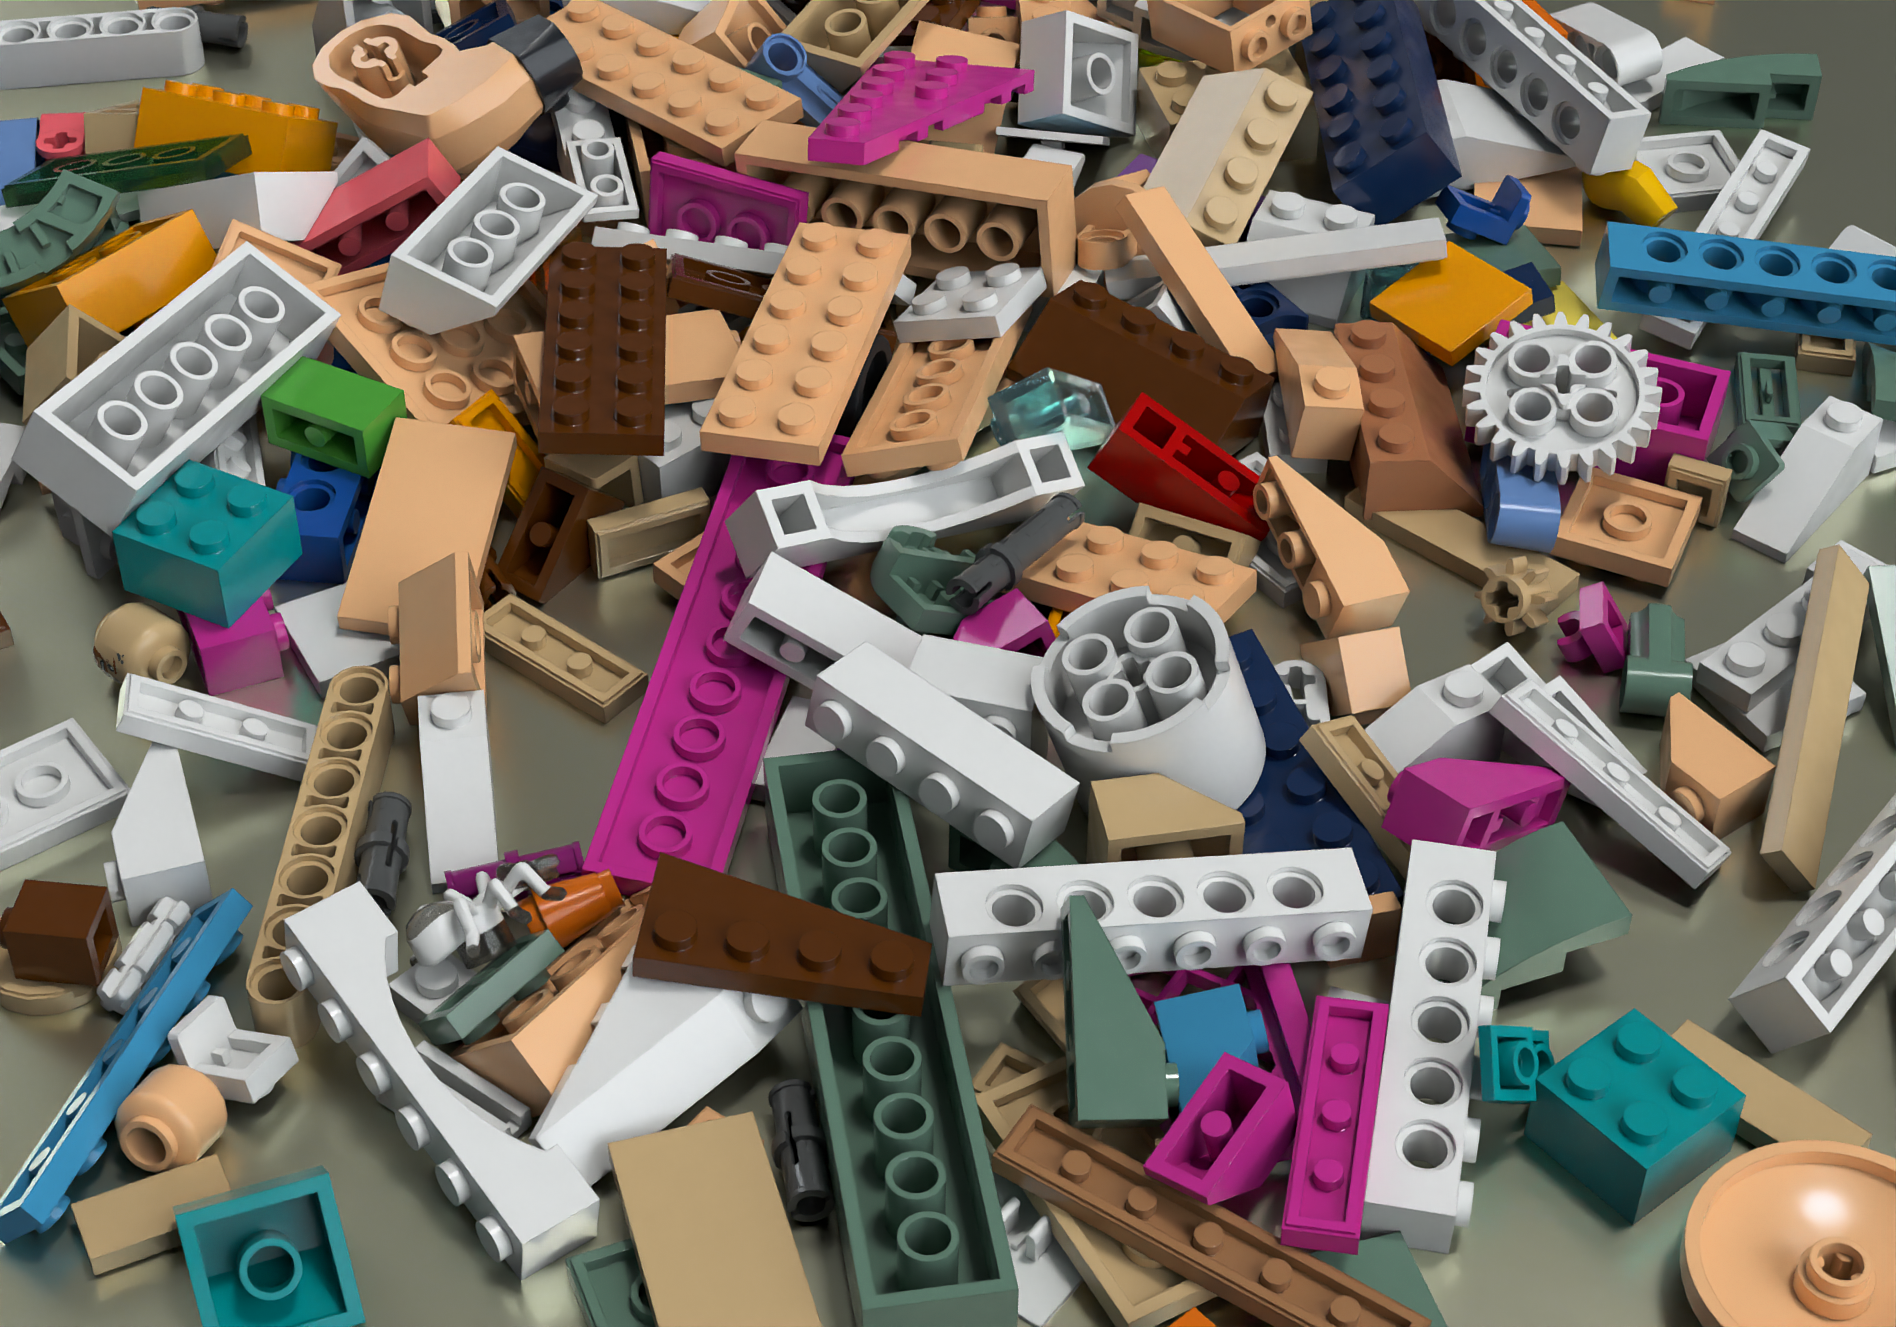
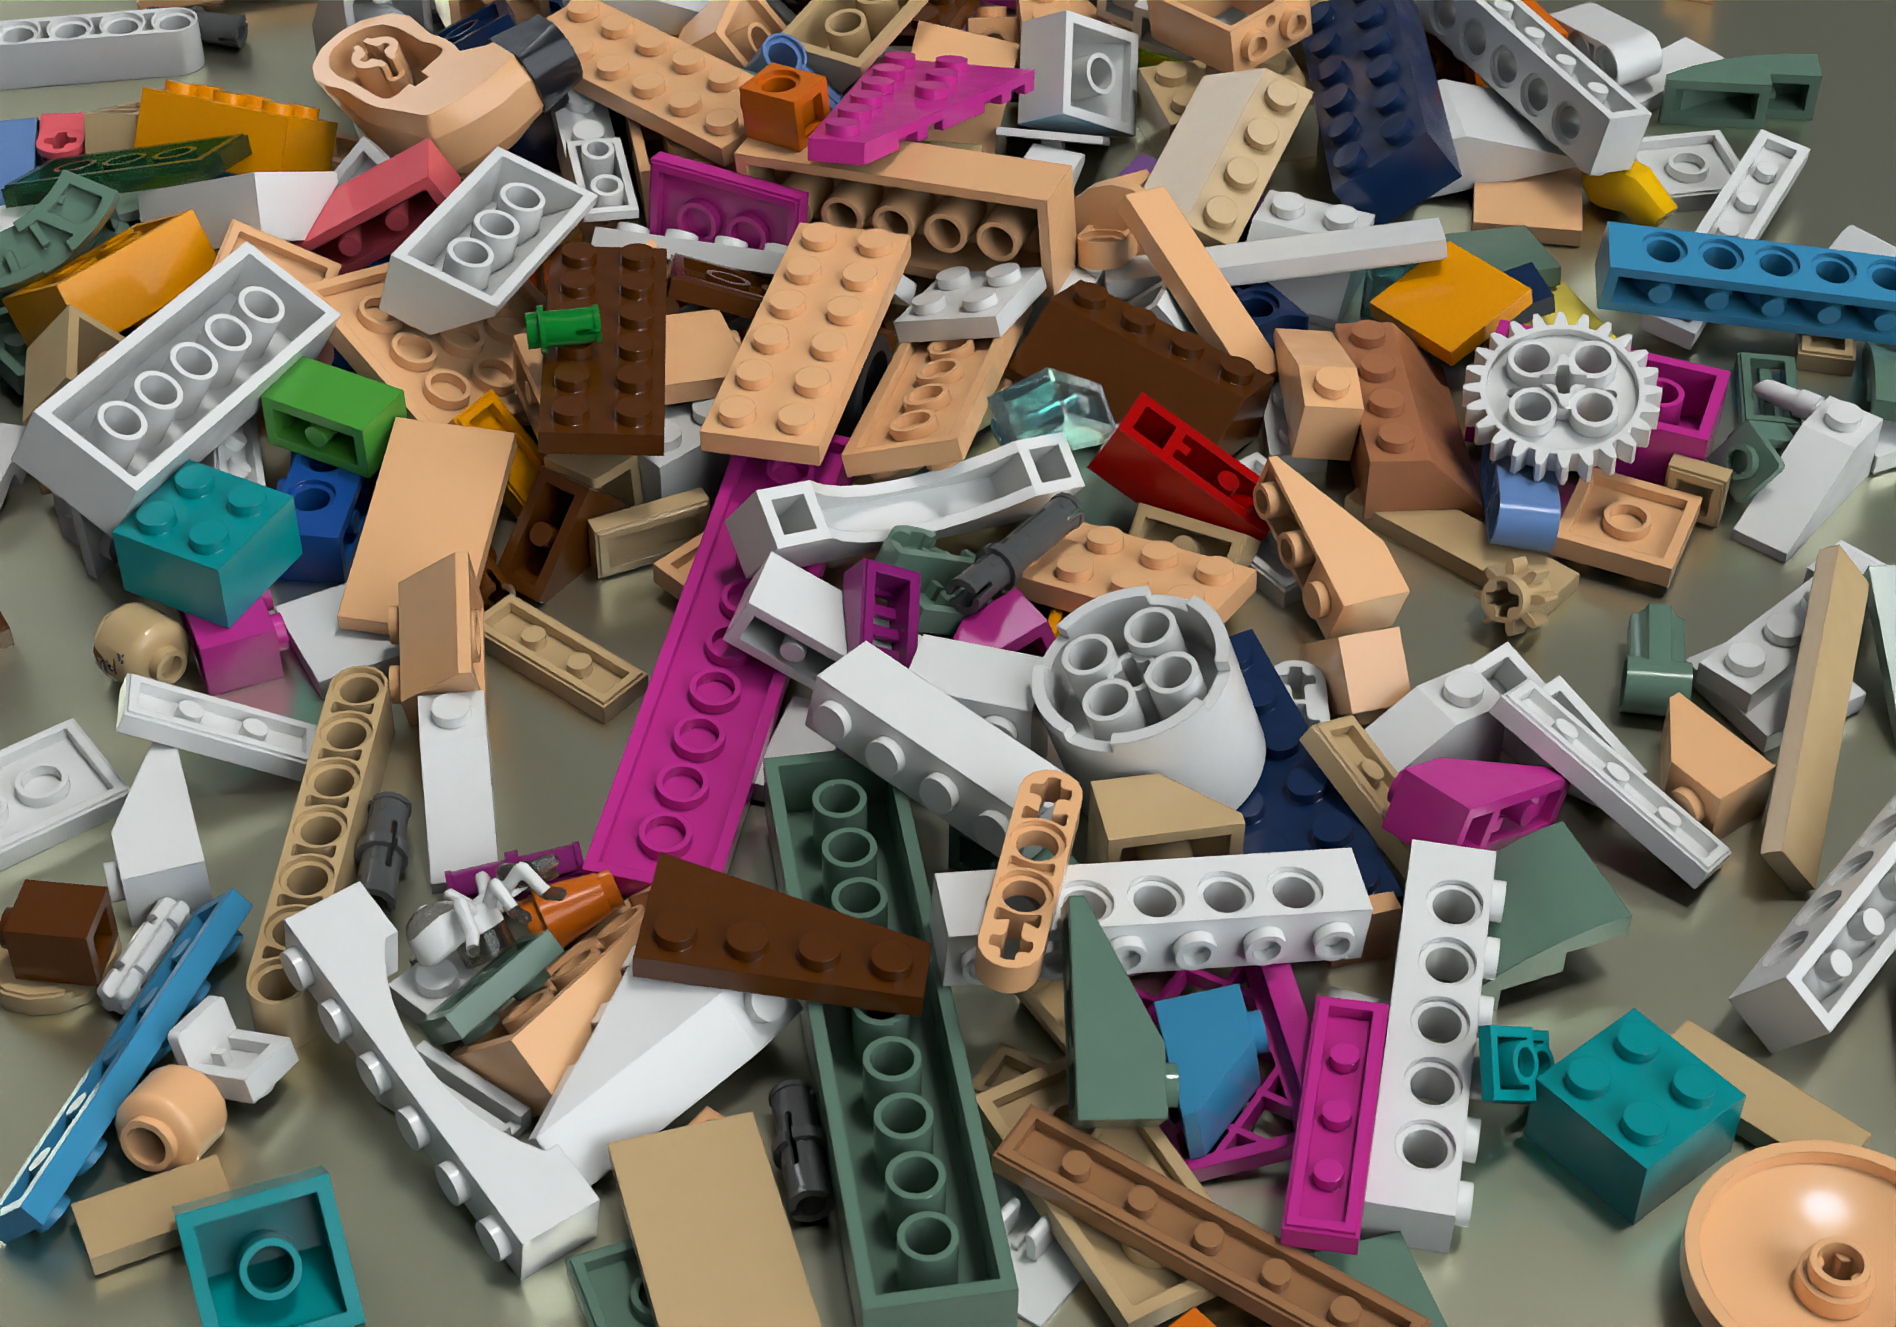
dark pink slope [1143,1052,1298,1205] -> none
blue bracket [1435,175,1531,245] -> none
dark pink tile [1557,581,1628,673] -> none
none -> green pin [525,304,602,354]
none -> orange brick [739,62,830,152]
none -> magenta slope [843,558,921,669]
none -> light nougat beam [975,769,1082,993]
none -> white piece [1752,379,1825,421]

